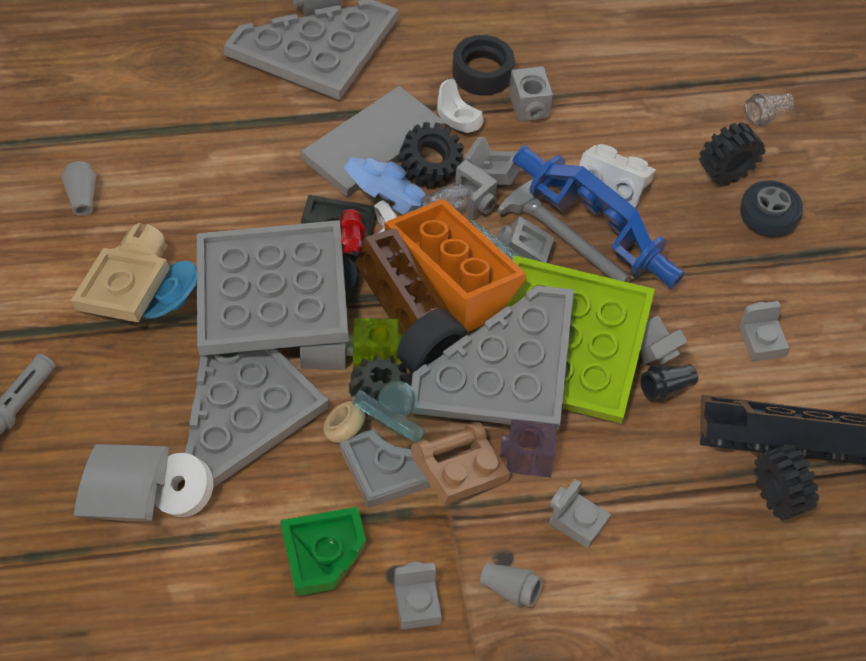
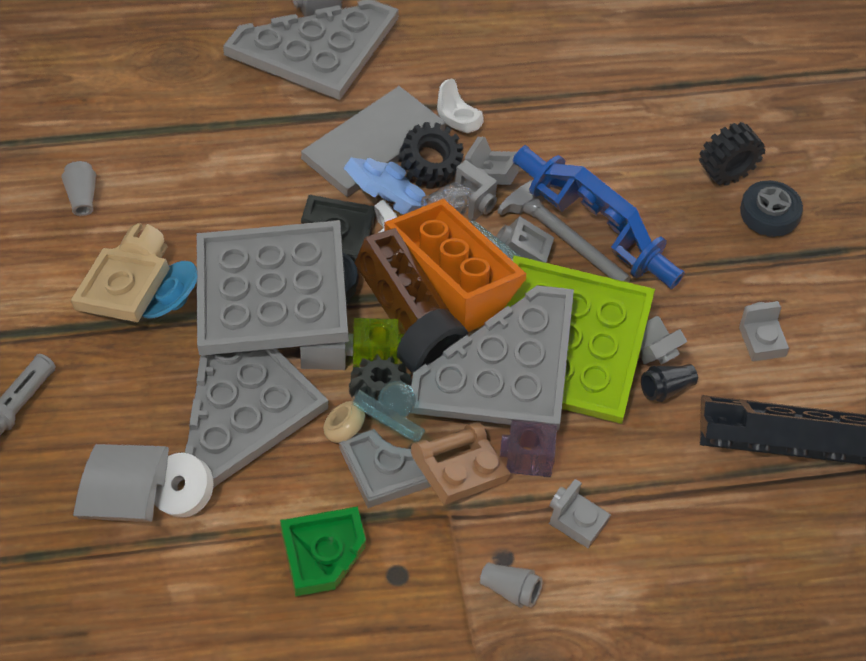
red axle [339,209,365,254] -> none
light grey bracket [393,562,442,630] -> none
black tyre [452,35,515,96] -> none
light grey brick [509,66,553,121] -> none
white bracket [579,144,656,207] -> none
clear cone [744,92,795,126] -> none
black tyre [754,444,819,520] -> none

